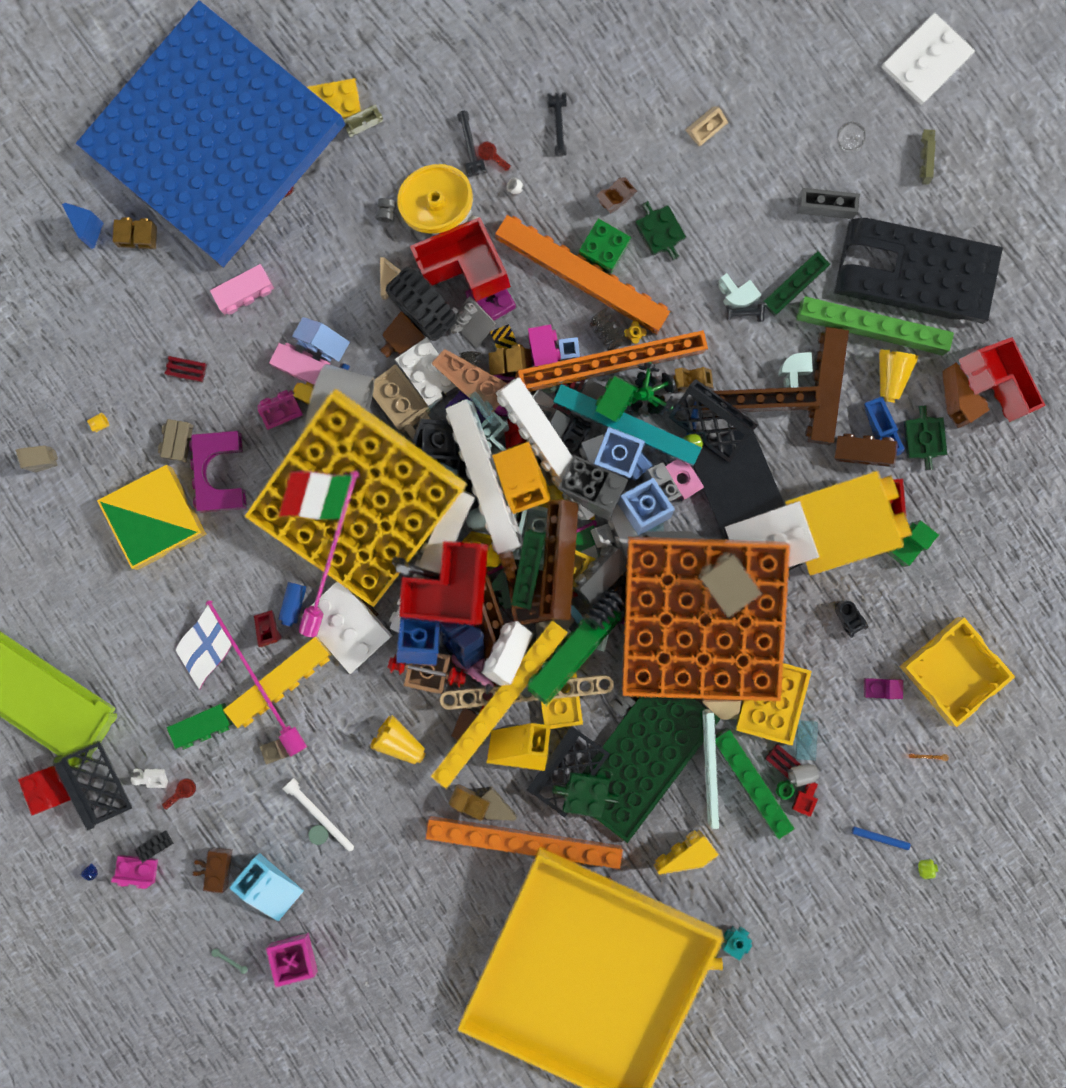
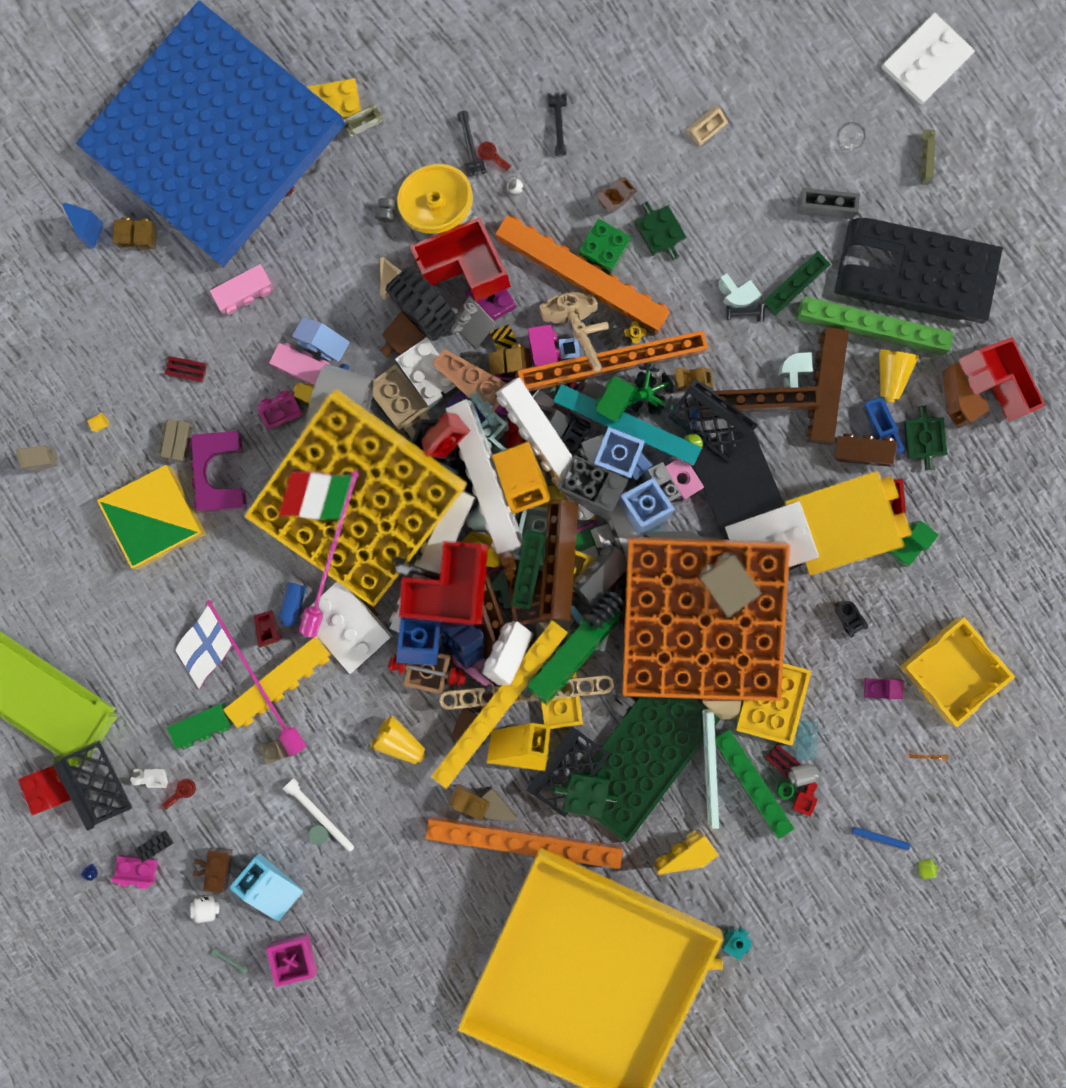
none -> white head [190,896,219,923]
none -> red slope [422,412,471,458]
none -> tan bar [539,292,609,372]

